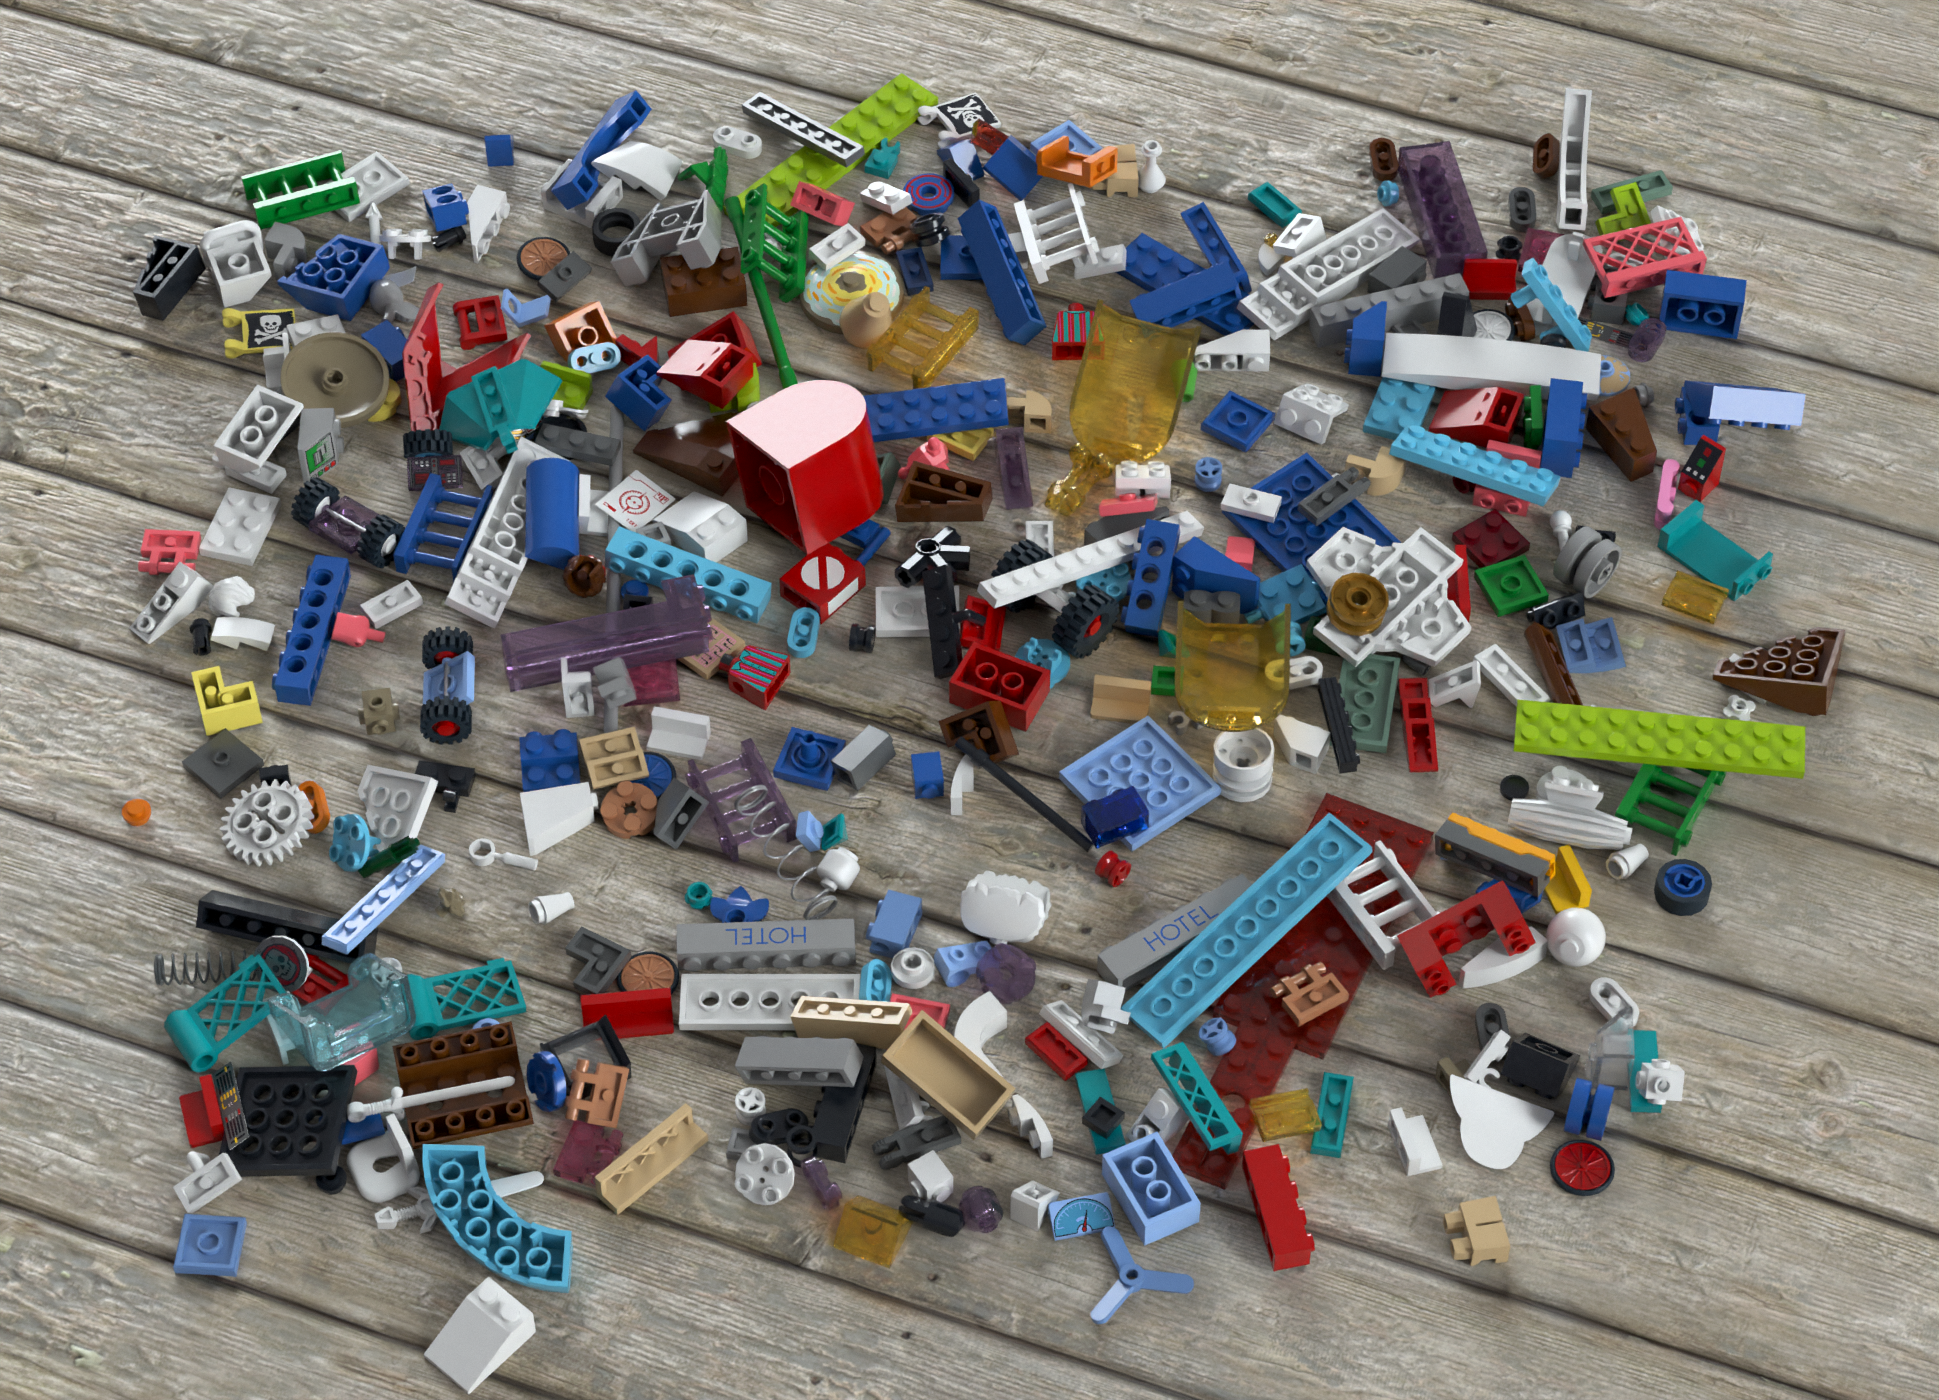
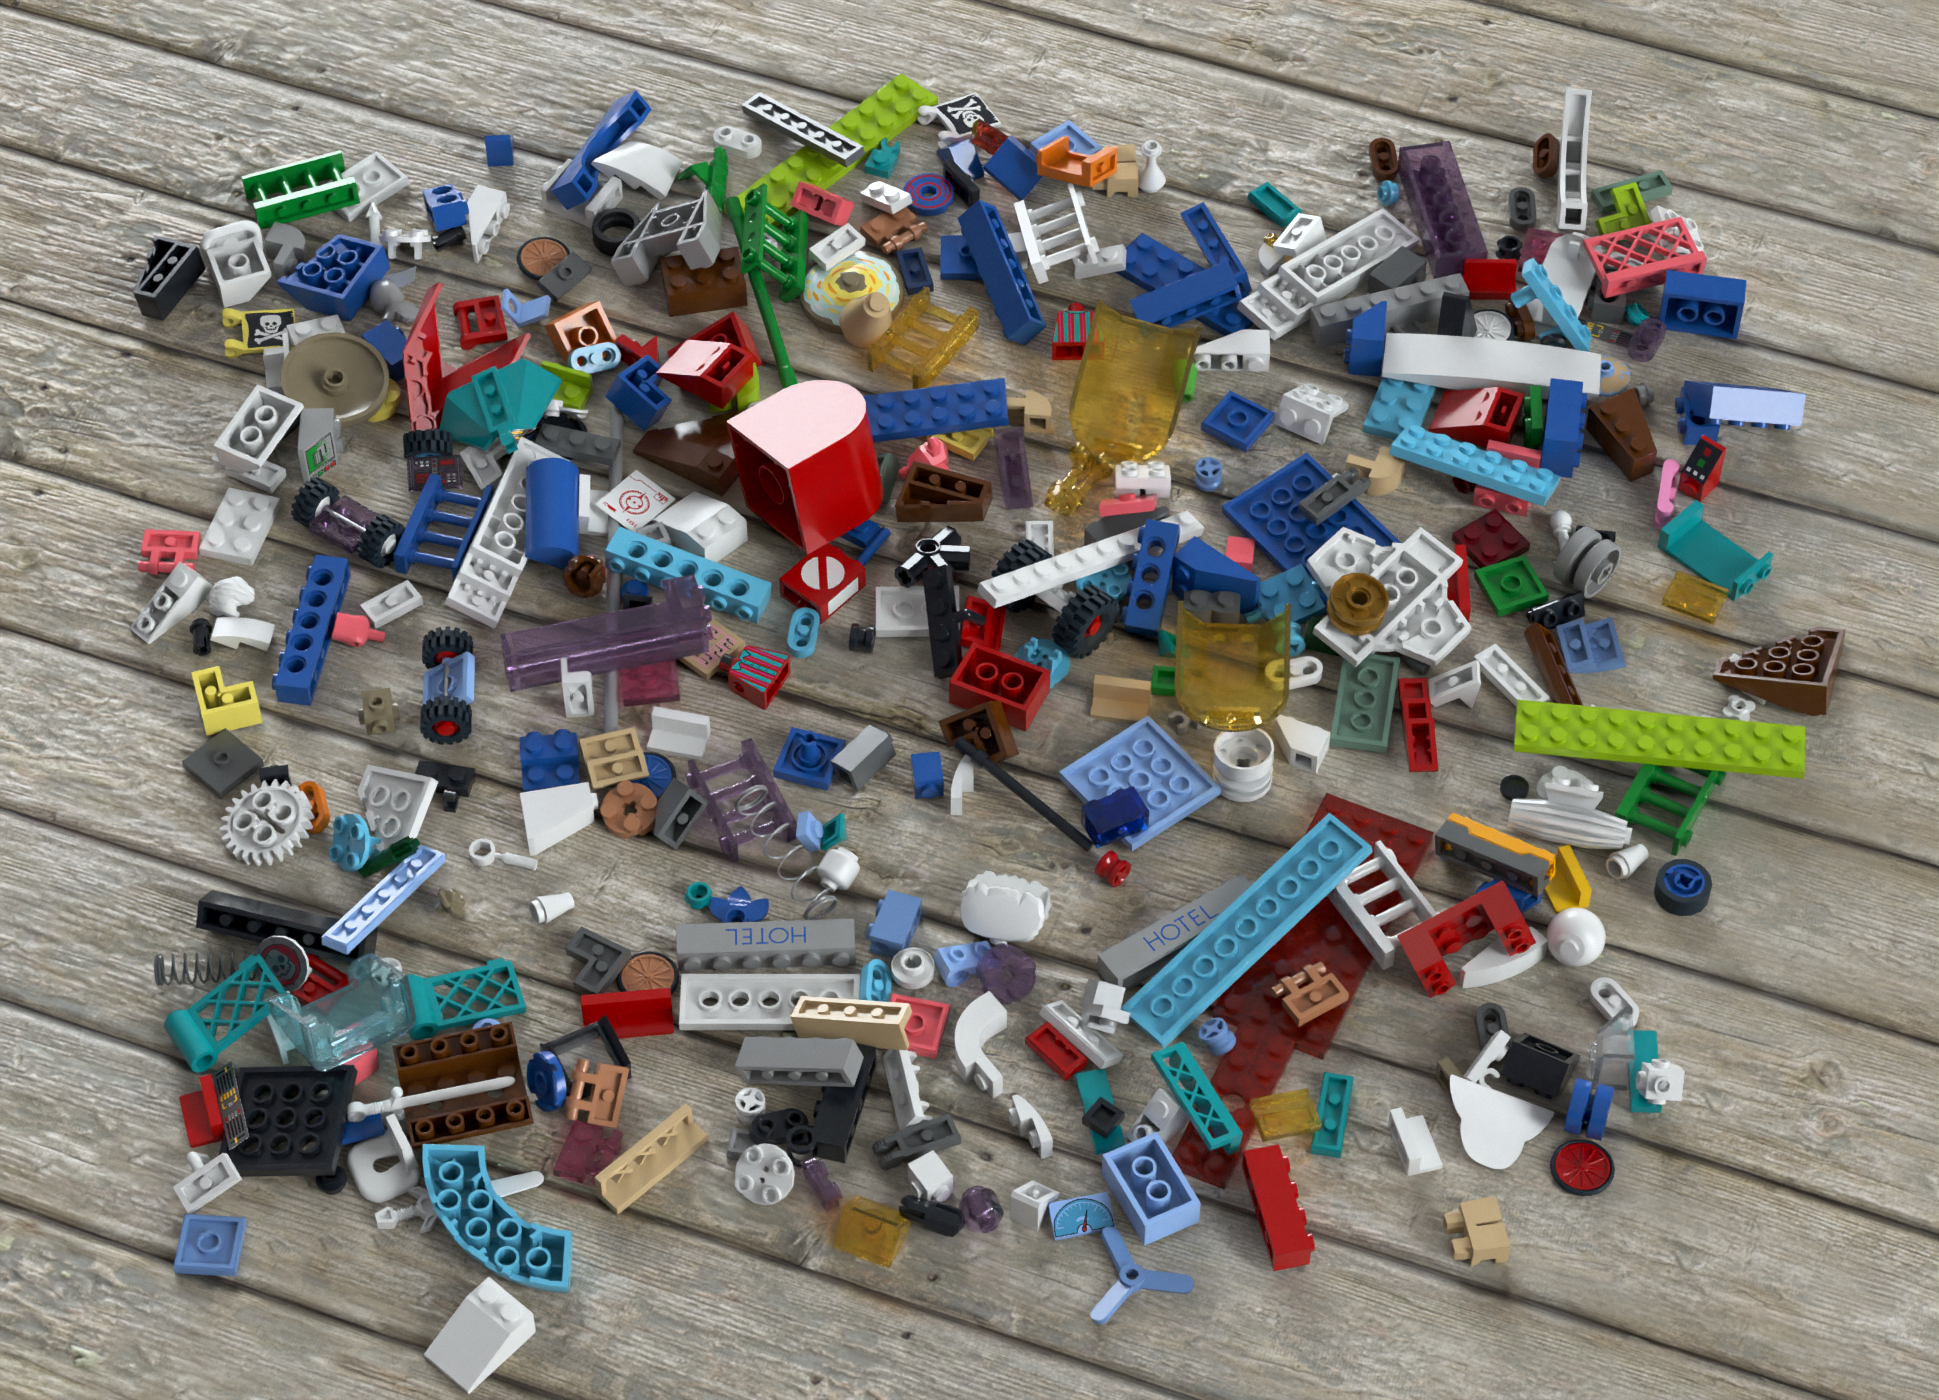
orange plate [122,799,151,826] -> none
light grey brick [593,657,637,710] -> none
tan piece [881,1010,1016,1140] -> none
black wheel [909,213,950,247] -> none
white plate [1221,483,1282,523] -> none
black piece [1317,677,1360,774] -> none

